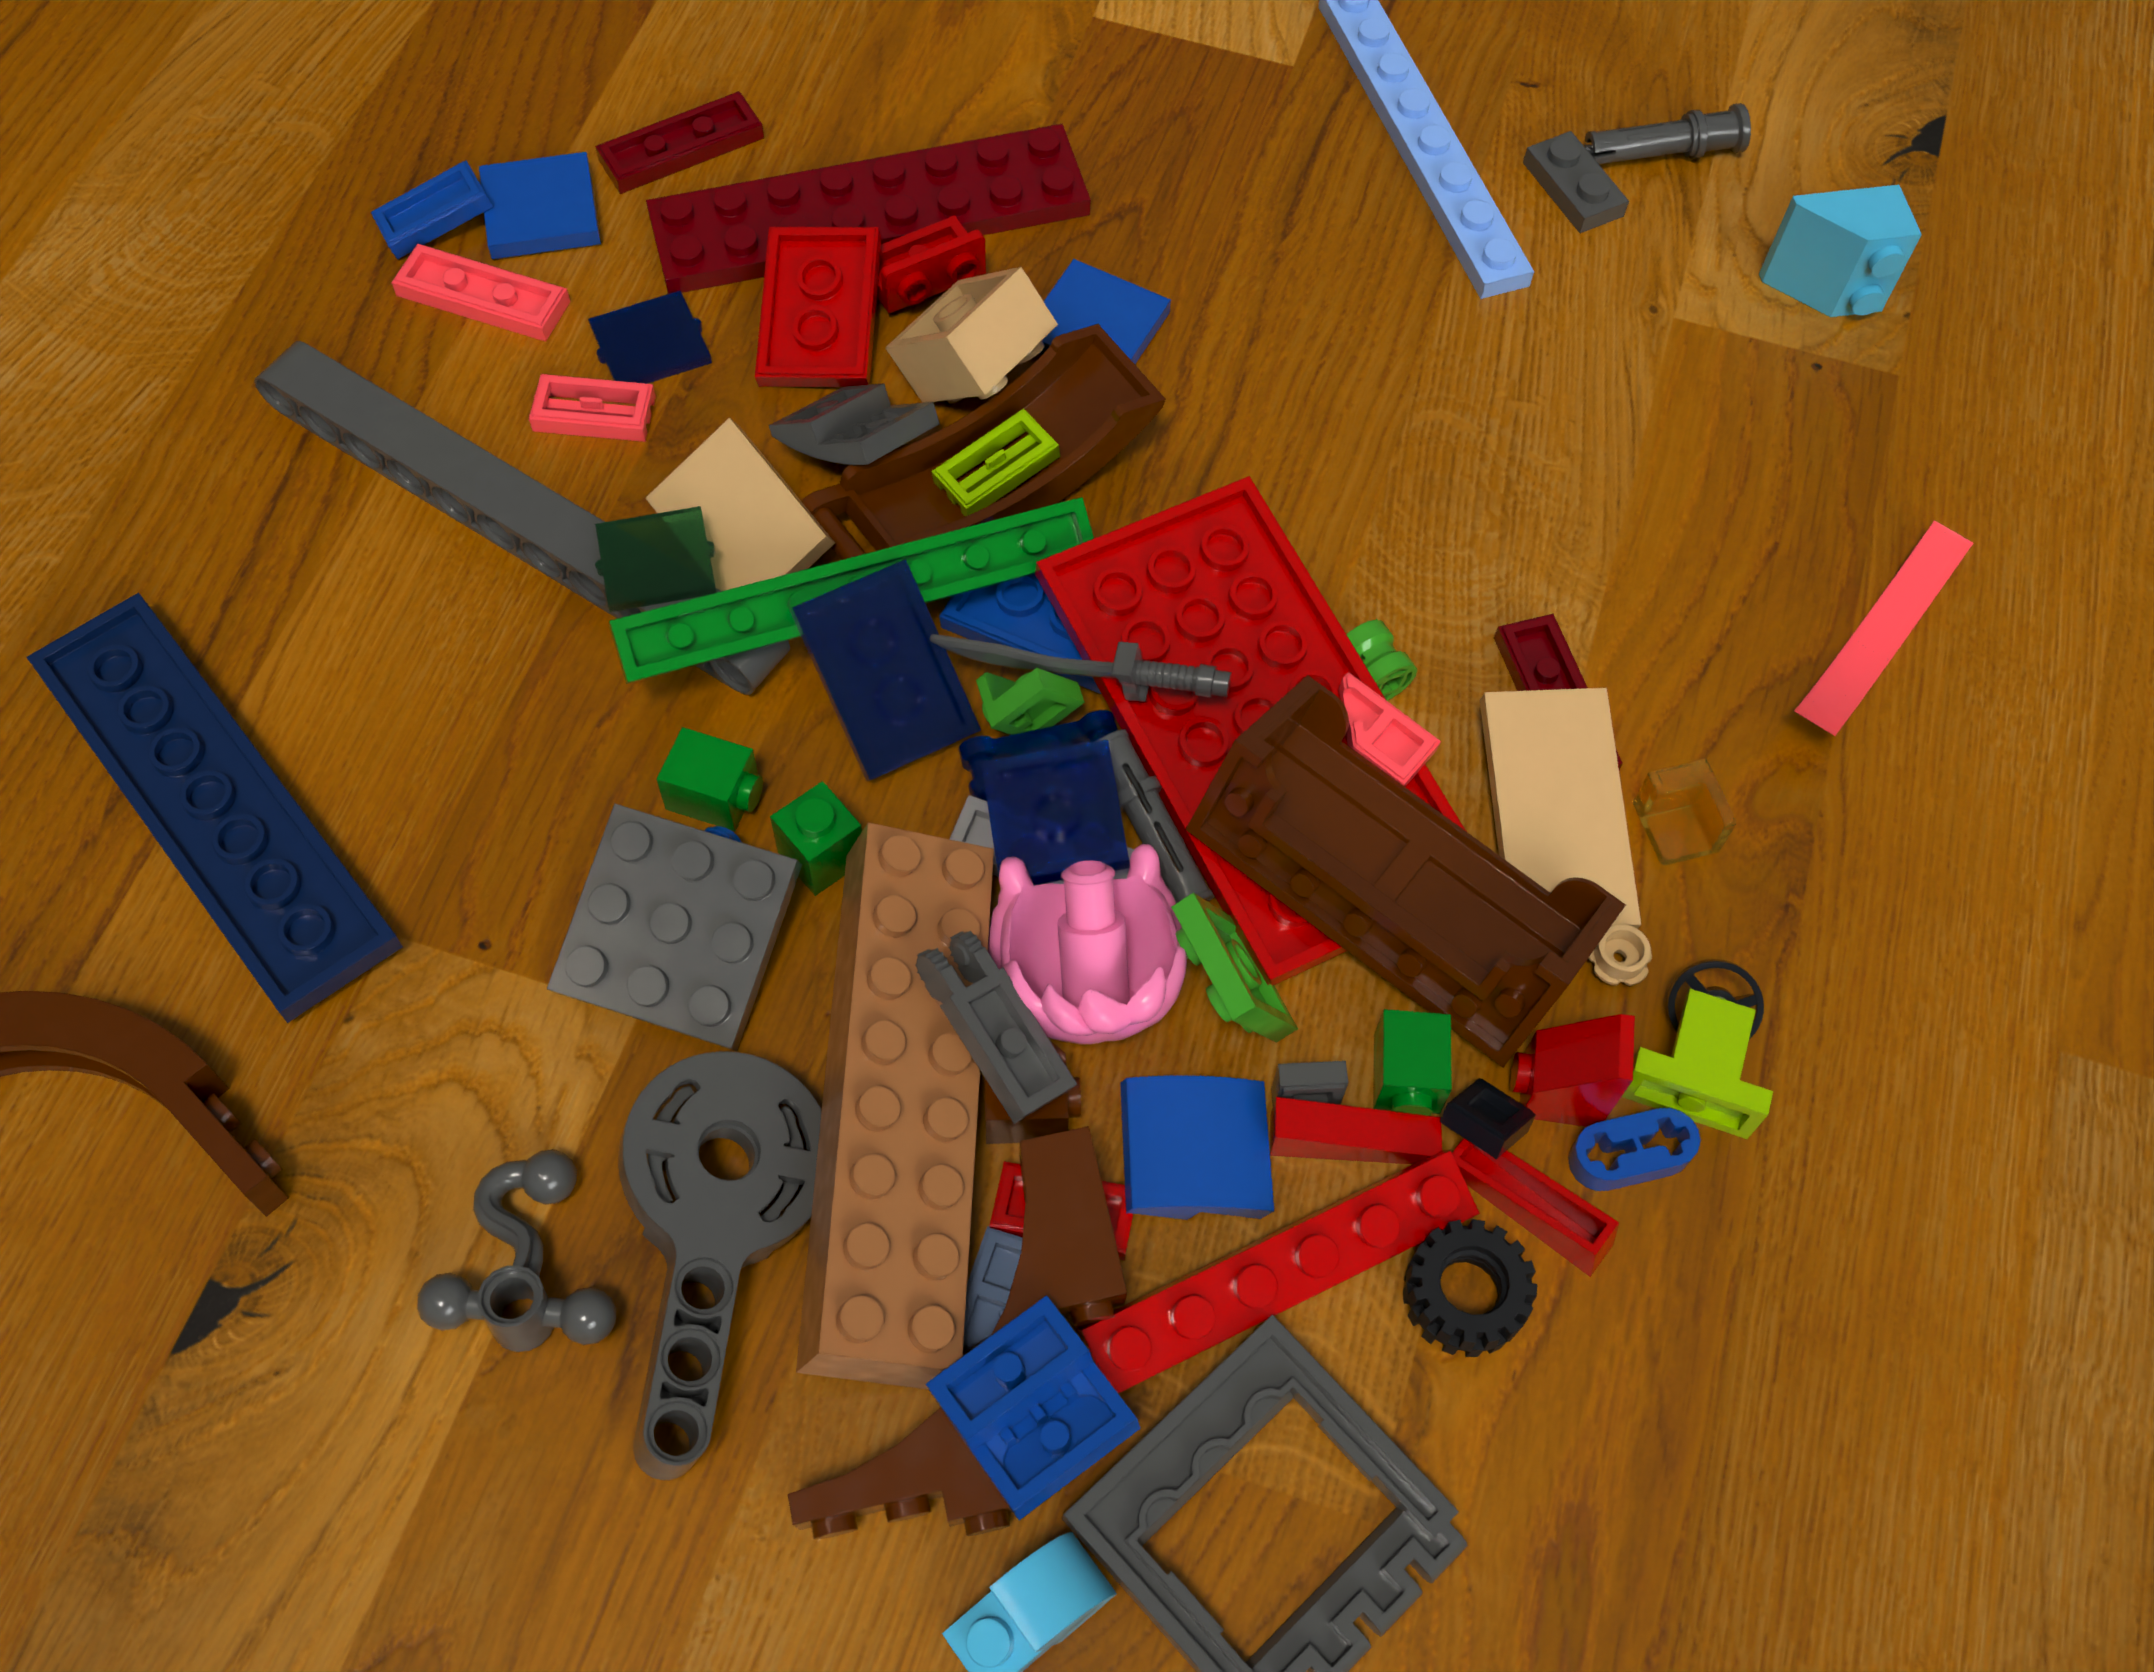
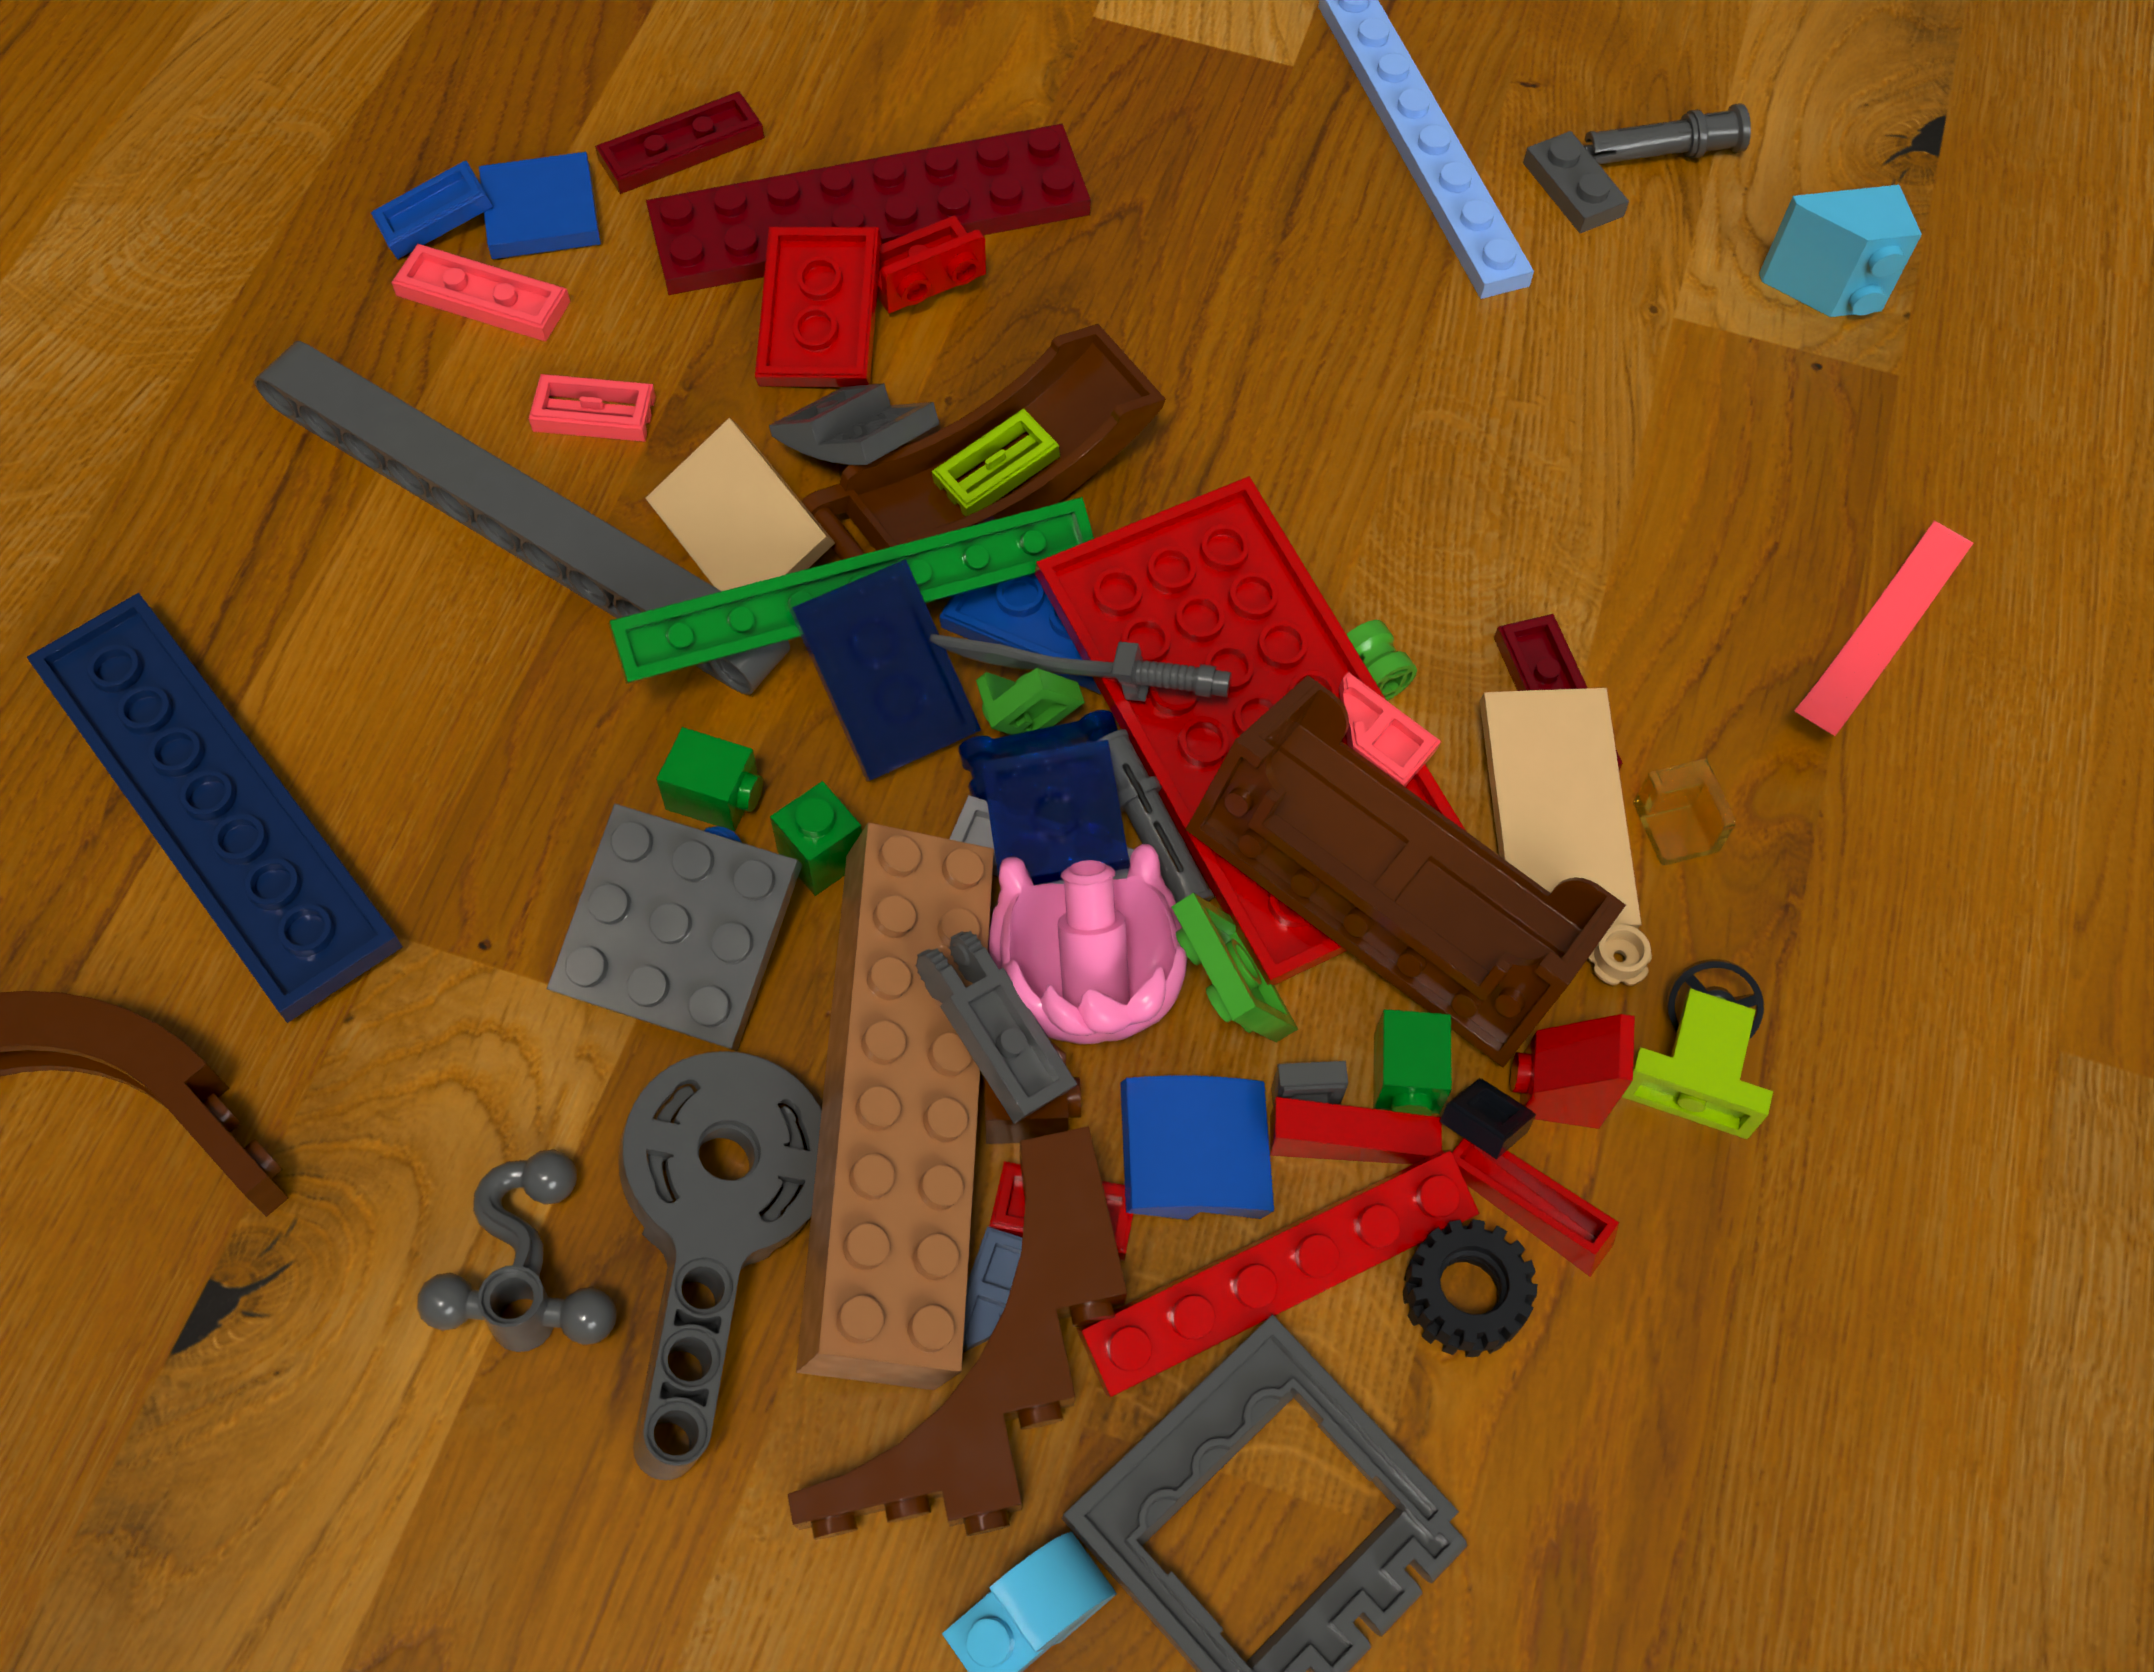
clear blue piece [588,290,712,384] -> none
clear green piece [595,506,717,612] -> none
tan brick [885,267,1058,404] -> none
blue slope [926,1295,1141,1521] -> none
blue tile [1039,259,1171,364] -> none
blue beam [1568,1108,1701,1191] -> none

